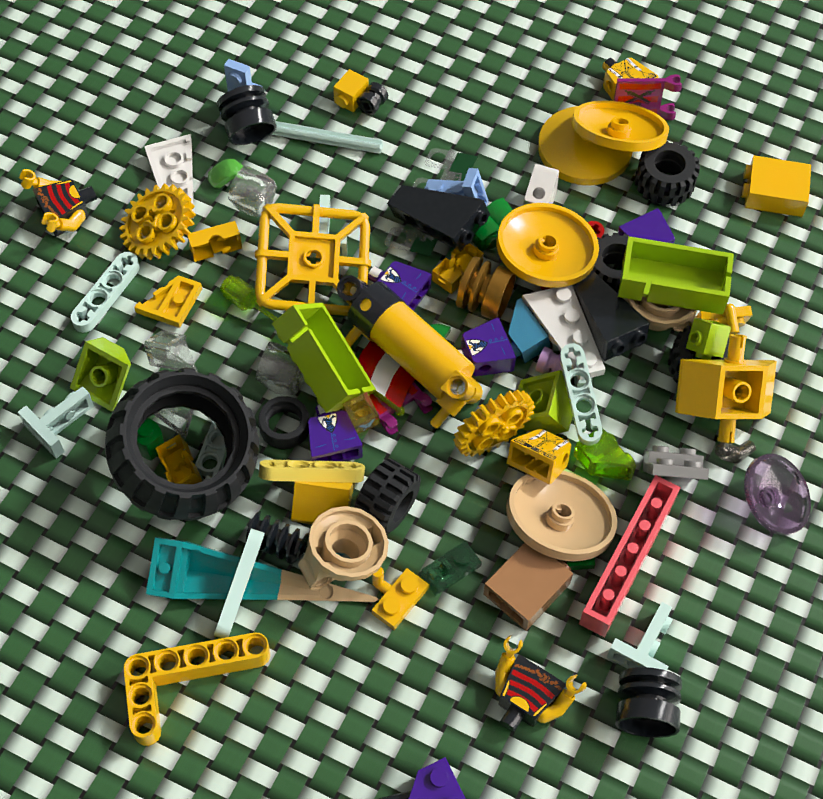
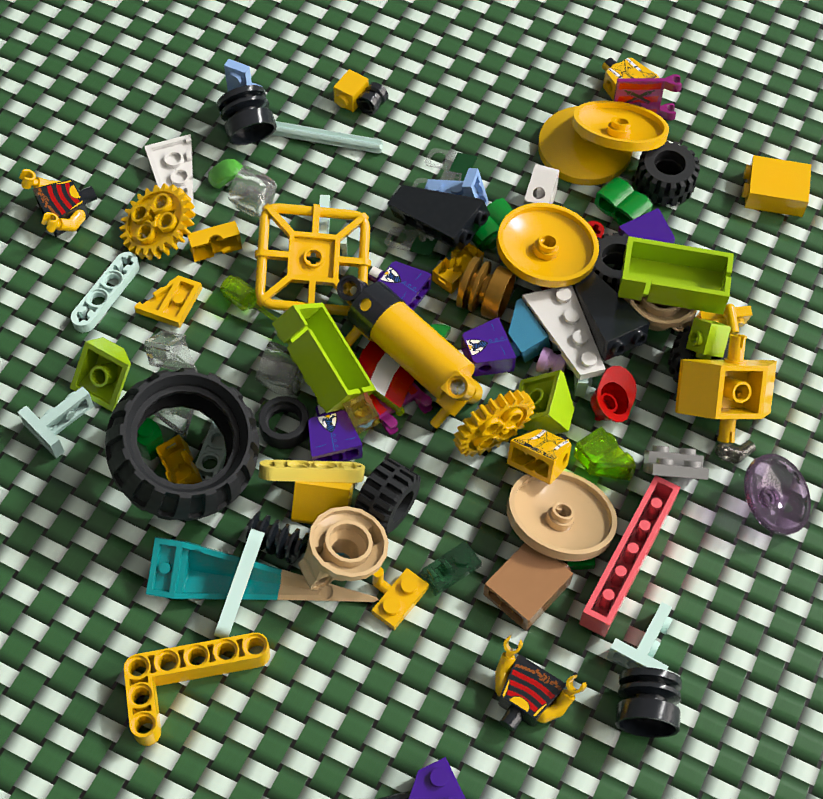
light aqua beam [560,343,602,445] -> none
none -> red piece [590,366,637,423]
none -> green brick [594,177,653,226]

